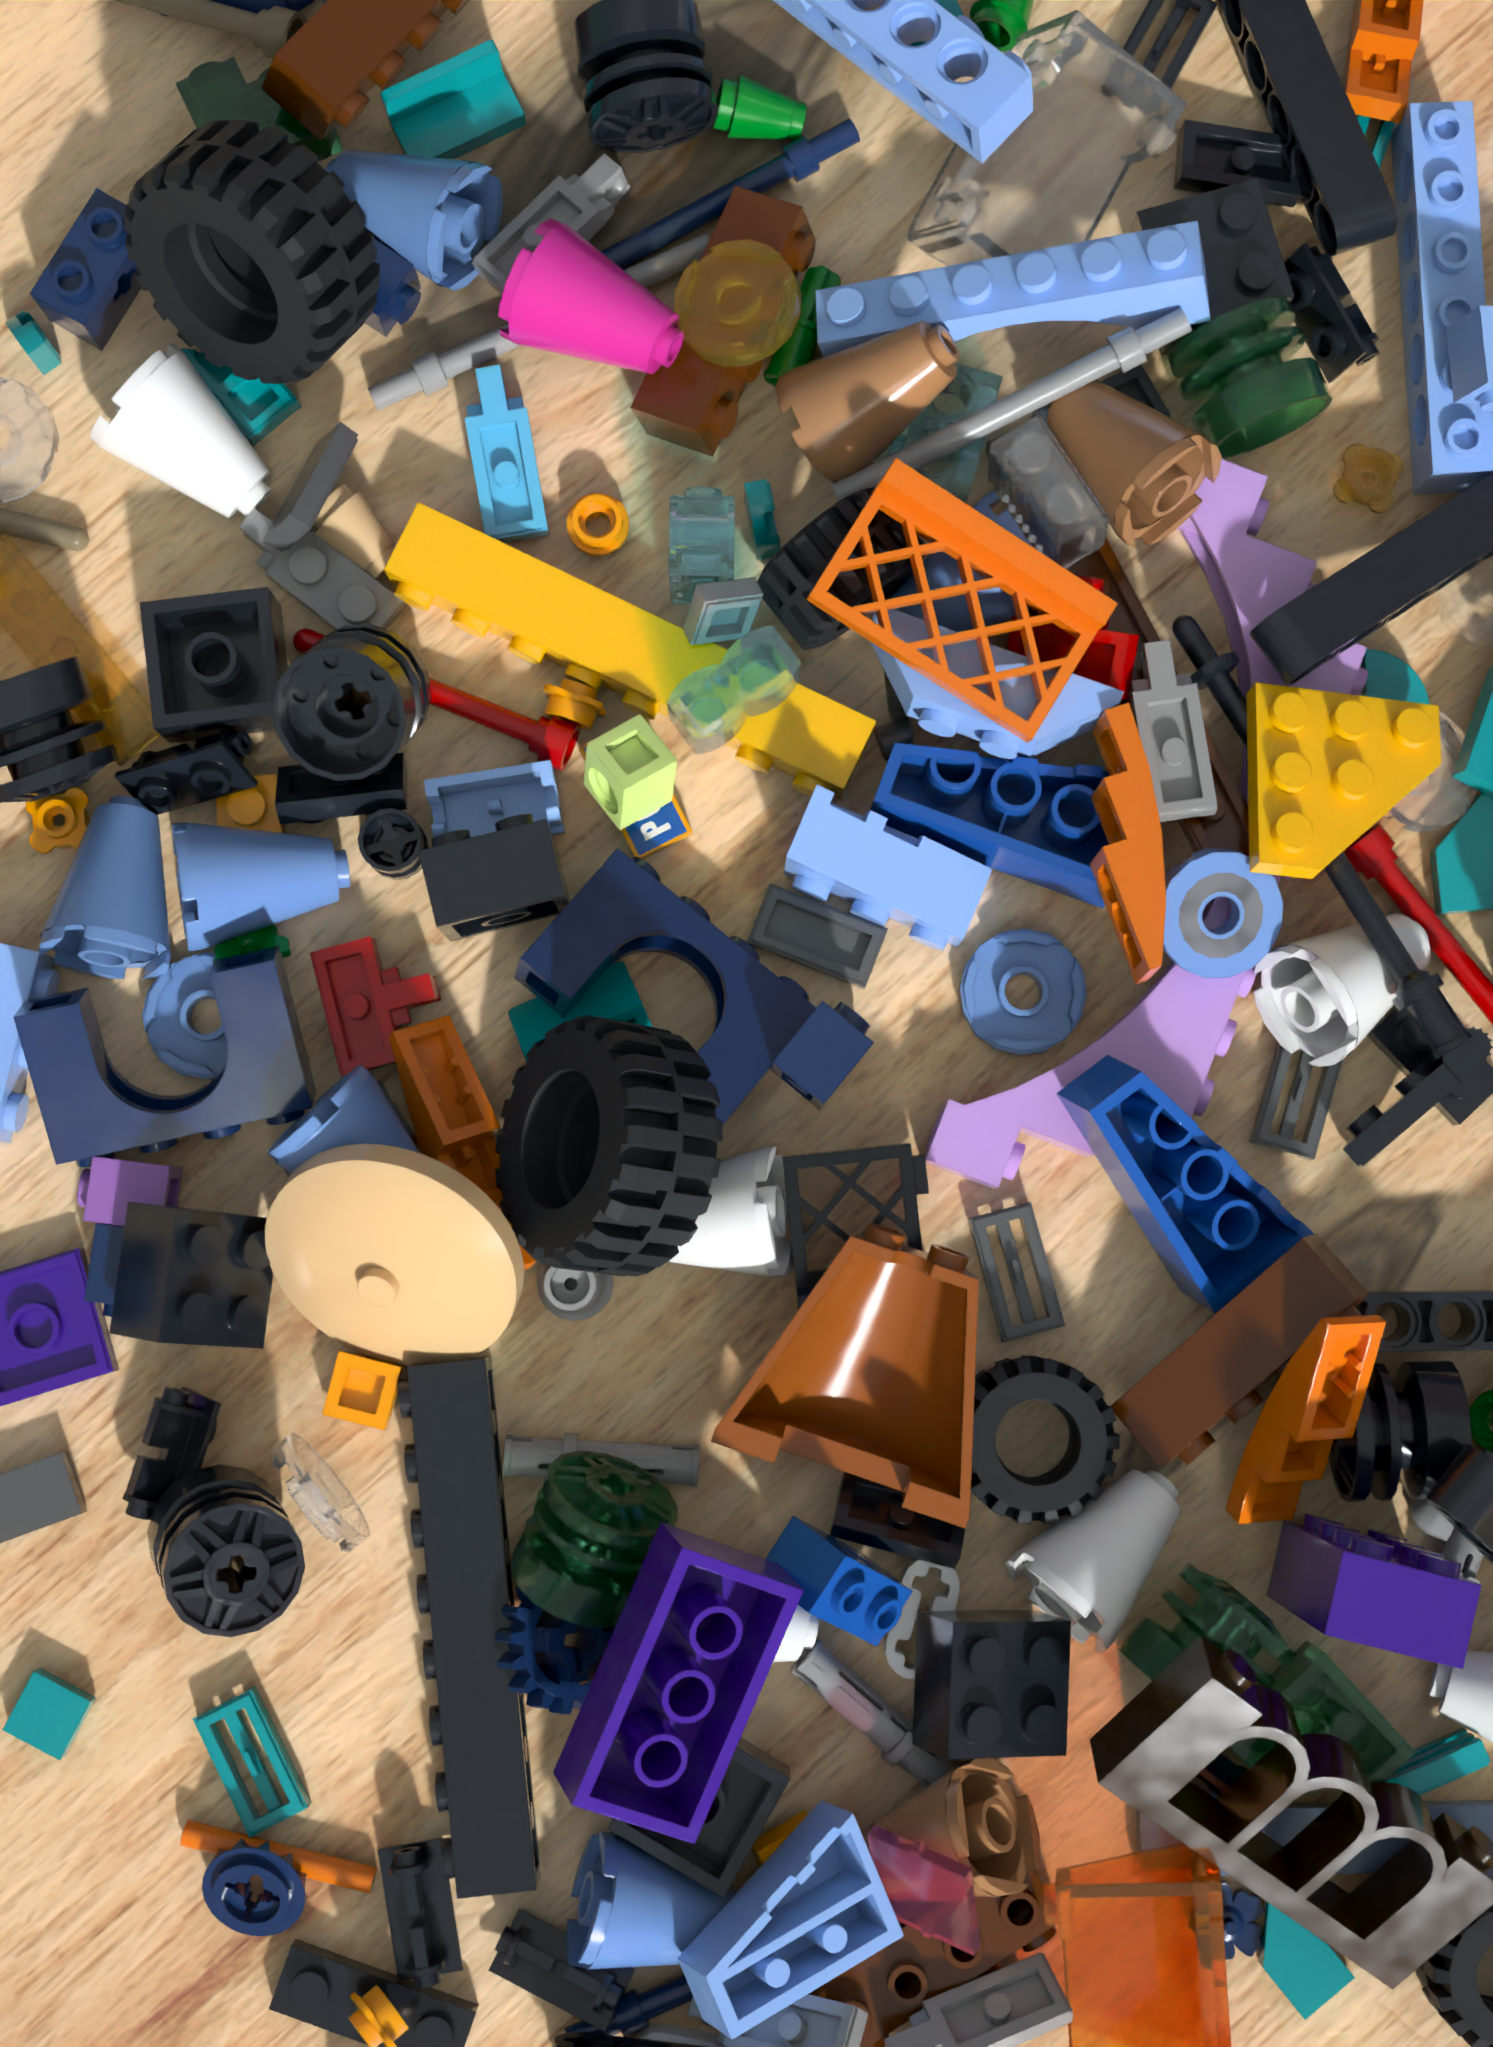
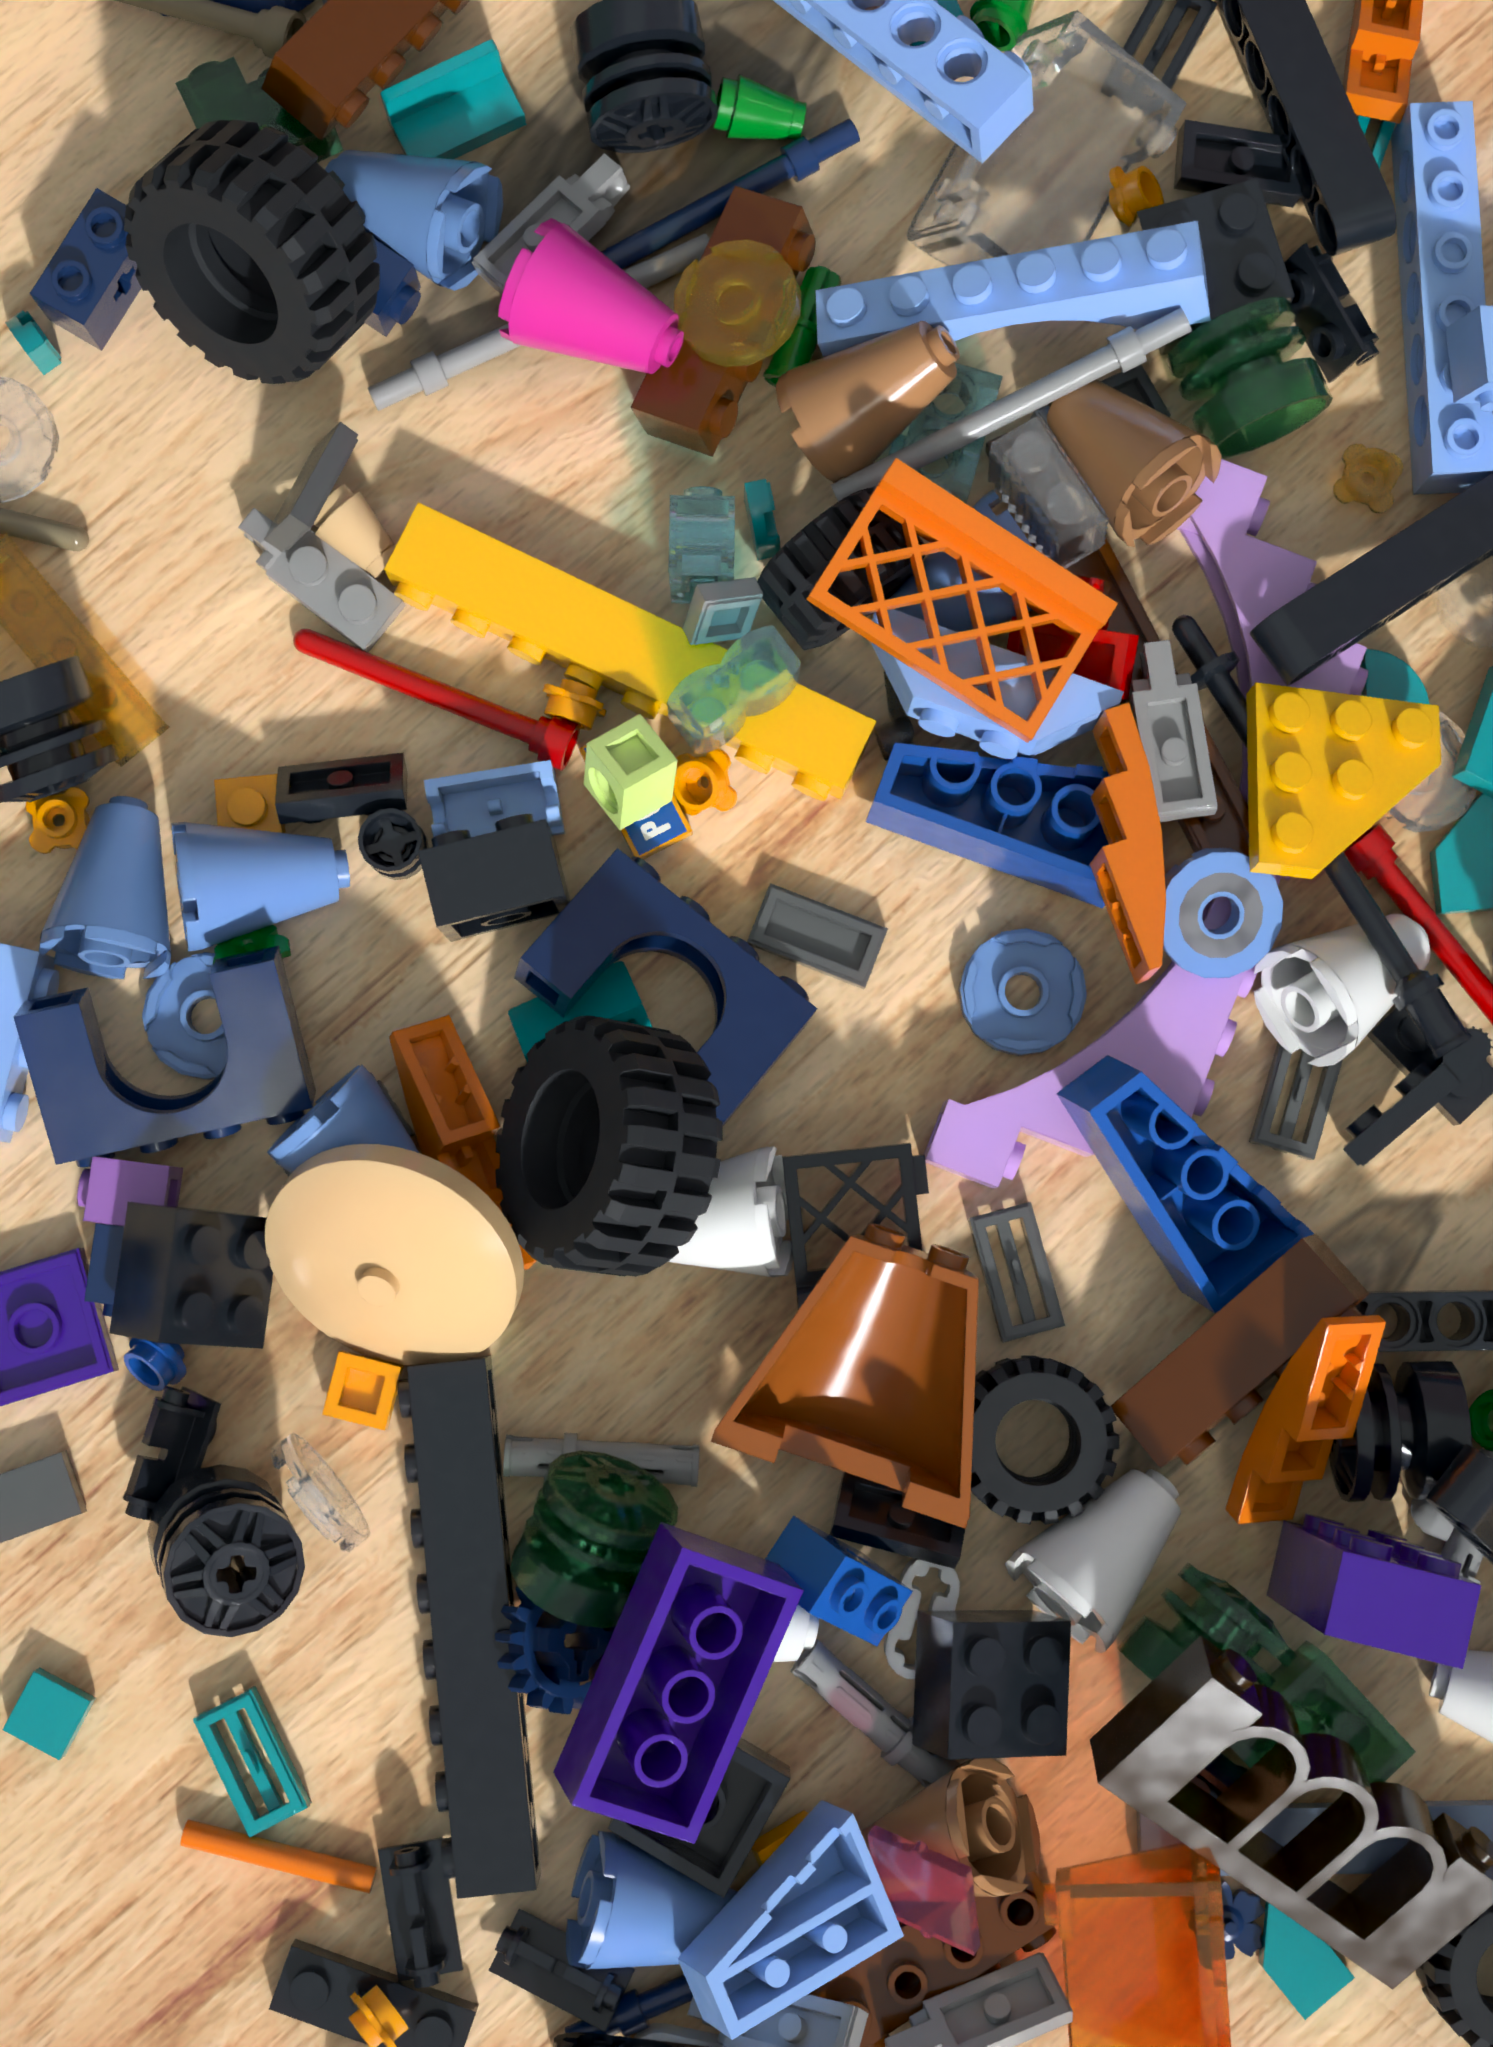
white cone [90,343,272,519] -> none
black hinge [115,727,258,815] -> none
black brick [140,587,288,743] -> none
teal tile [181,348,301,446] -> none
dark blue gear [202,1838,308,1936] -> none
black wheel [272,624,432,781] -> none
red hinge [310,936,441,1077] -> none
medium azure hinge [465,365,549,543] -> none
light grey piece [537,1264,613,1321] -> none
light orange plate [566,493,629,557] -> none
dark blue brick [771,1001,874,1110] -> none
light blue wedge [784,784,992,950] -> none
teal tile [1365,1728,1491,1796] -> none
none -> blue plate [124,1338,187,1391]
none -> light orange plate [673,749,737,815]
none -> light orange plate [1109,166,1164,227]

